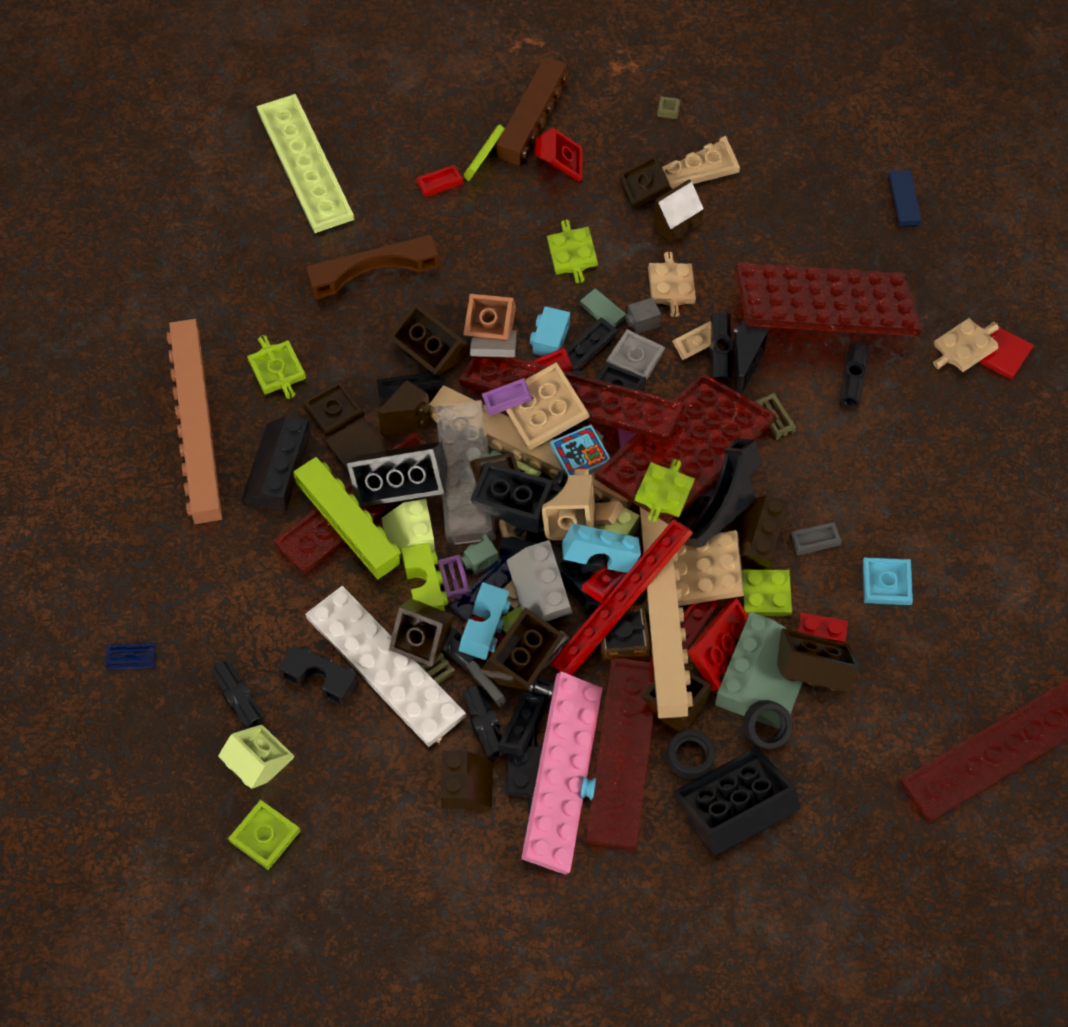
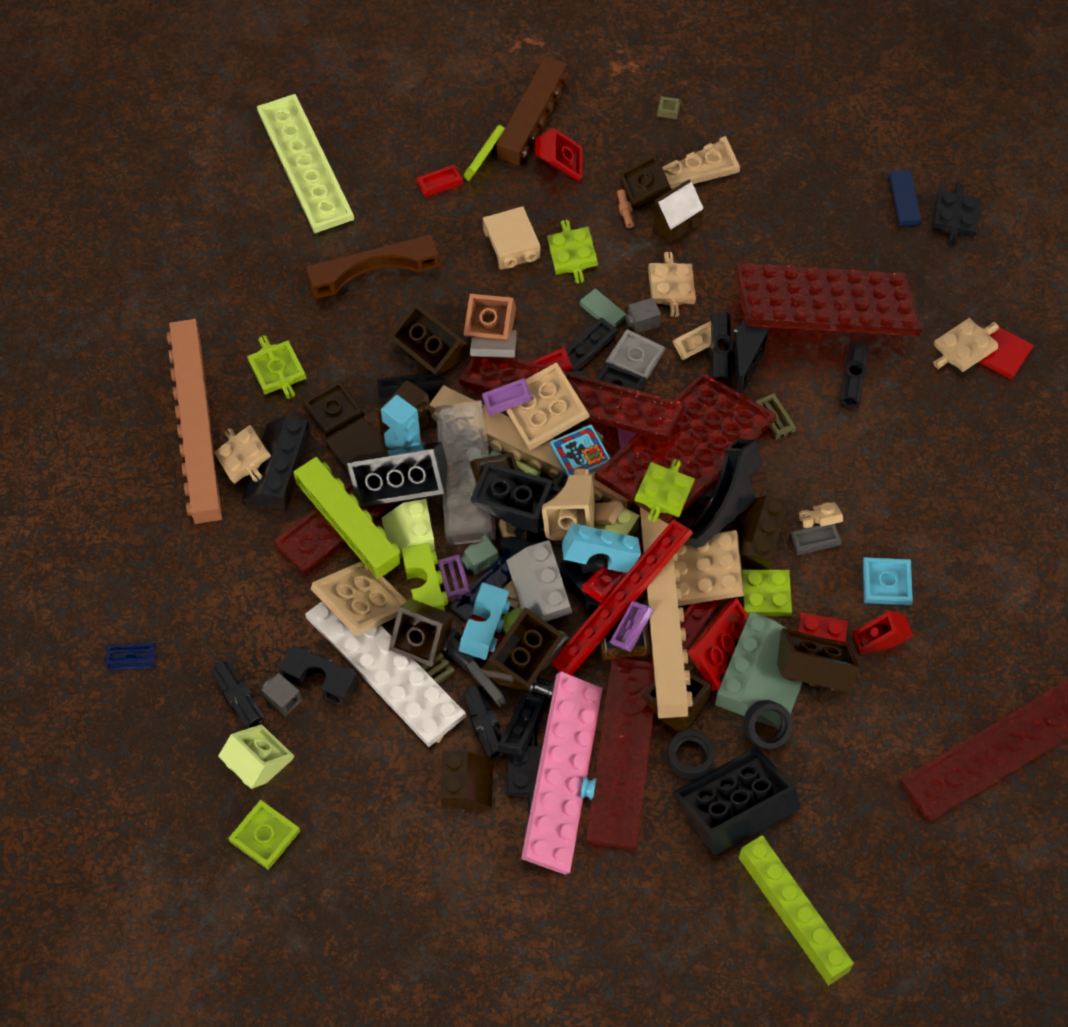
medium azure brick [530,306,570,356] -> none
none -> tan plate [214,425,271,484]
none -> flat silver brick [261,673,302,717]
none -> tan plate [311,561,407,636]
none -> medium azure arch [381,395,421,450]
none -> tan panel [483,206,540,269]
none -> medium lavender tile [610,600,653,653]
none -> nougat bar [617,189,634,228]
none -> lime brick [739,835,854,986]
none -> tan plate [799,502,843,528]
none -> red slope [852,611,913,654]
none -> black plate [932,183,980,245]

